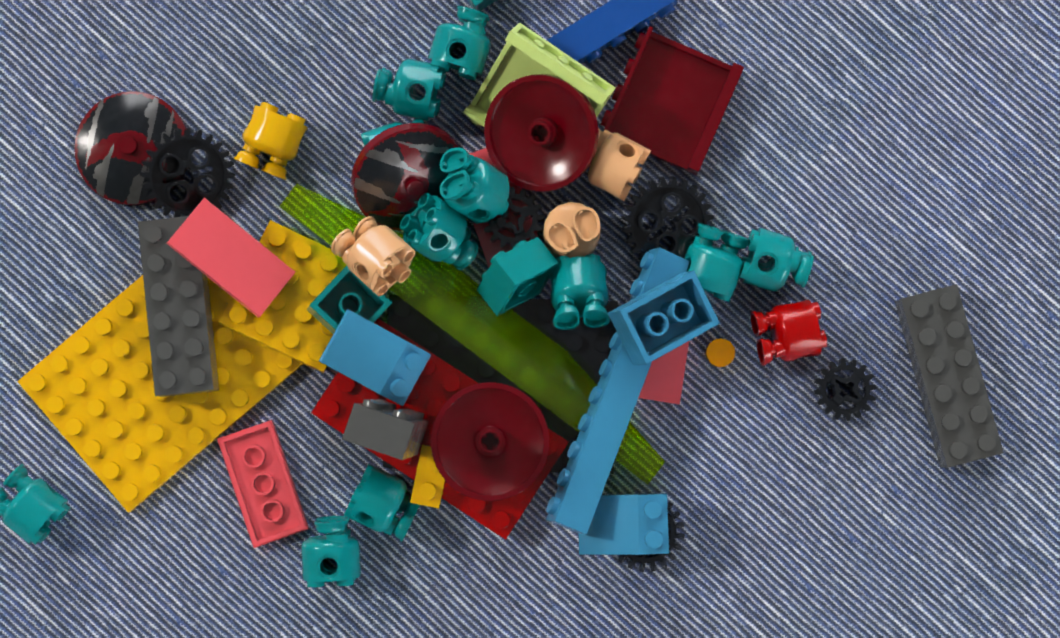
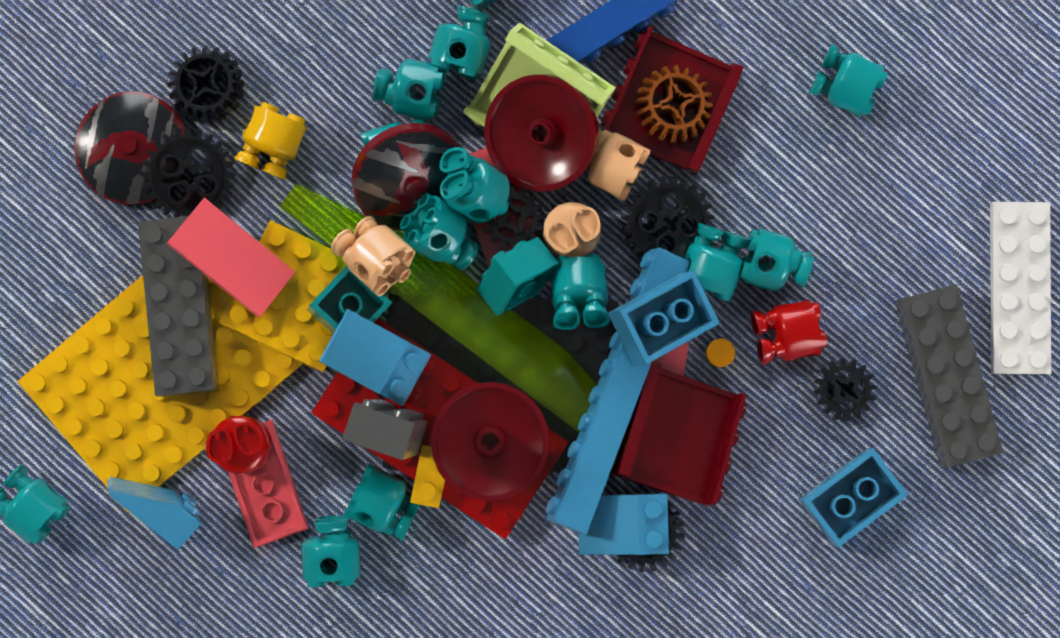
none -> dark azure slope [107,476,202,550]
none -> black gear [167,46,245,123]
none -> red piece [206,416,272,474]
none -> dark red panel [610,361,747,506]
none -> dark orange gear [635,65,713,143]
none -> dark azure brick [798,448,908,548]
none -> teal piece [808,43,888,118]
none -> white plate [990,202,1051,374]

